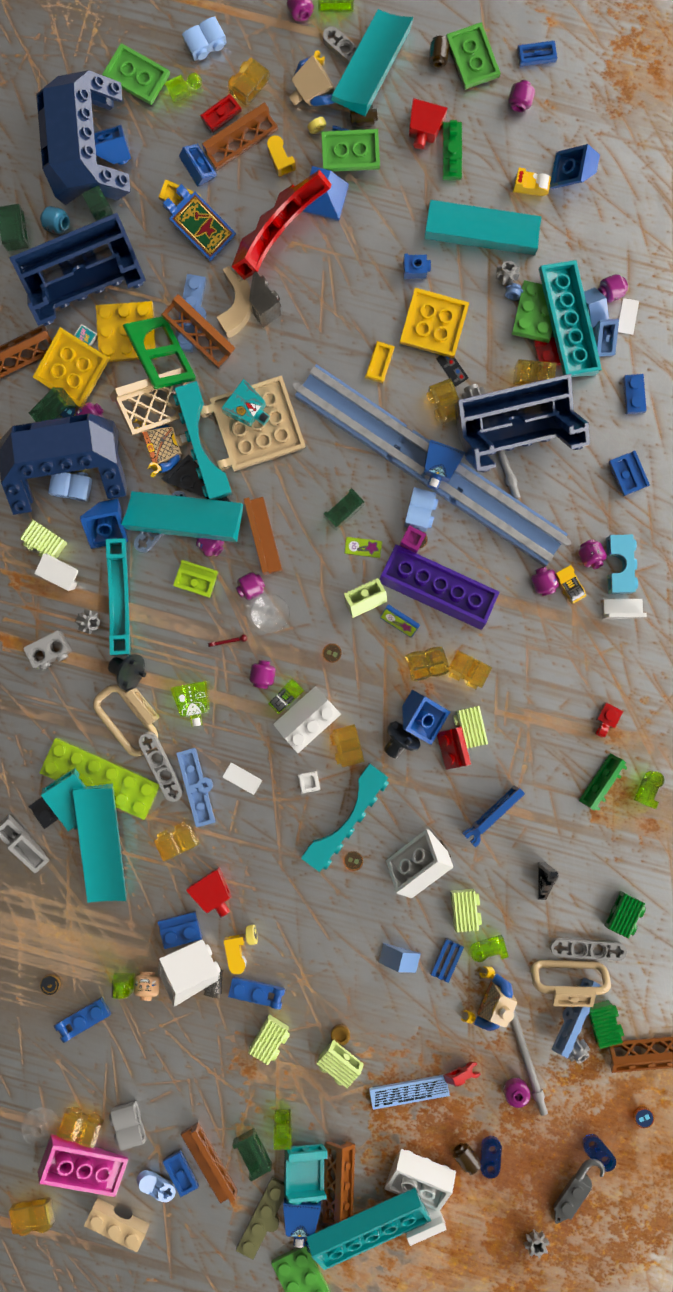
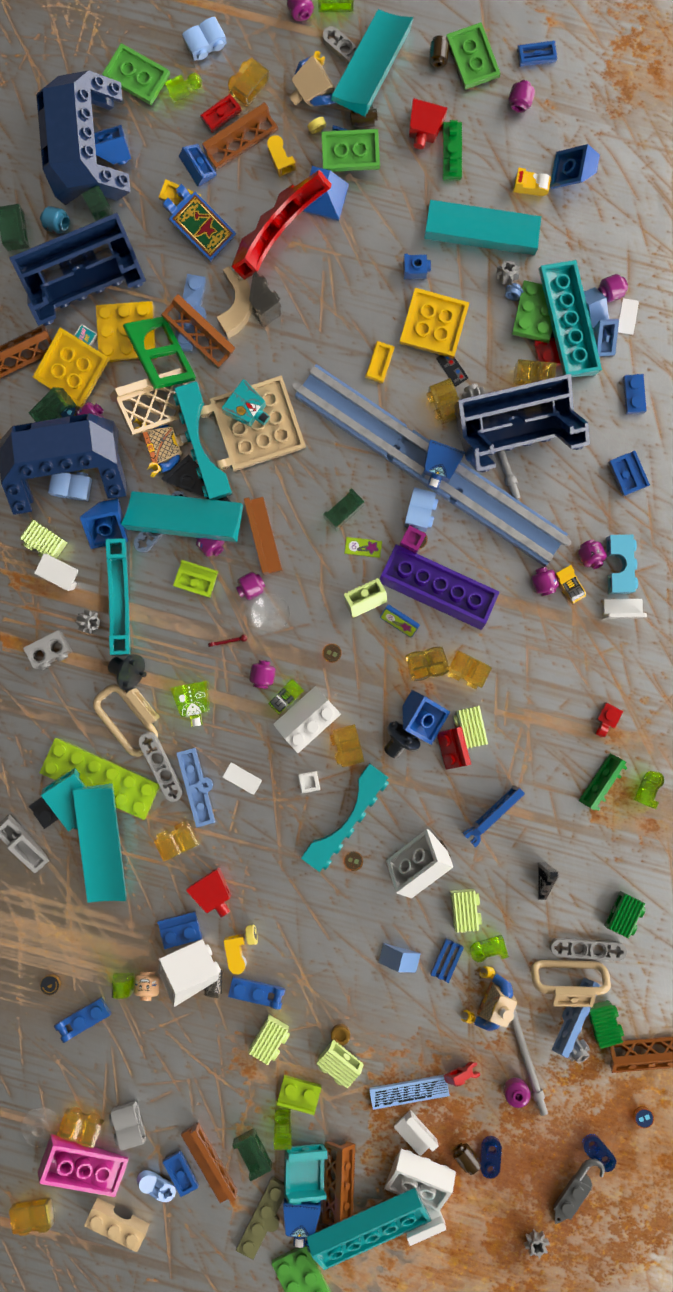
none -> lime plate [277,1075,322,1115]
none -> white panel [394,1110,438,1156]

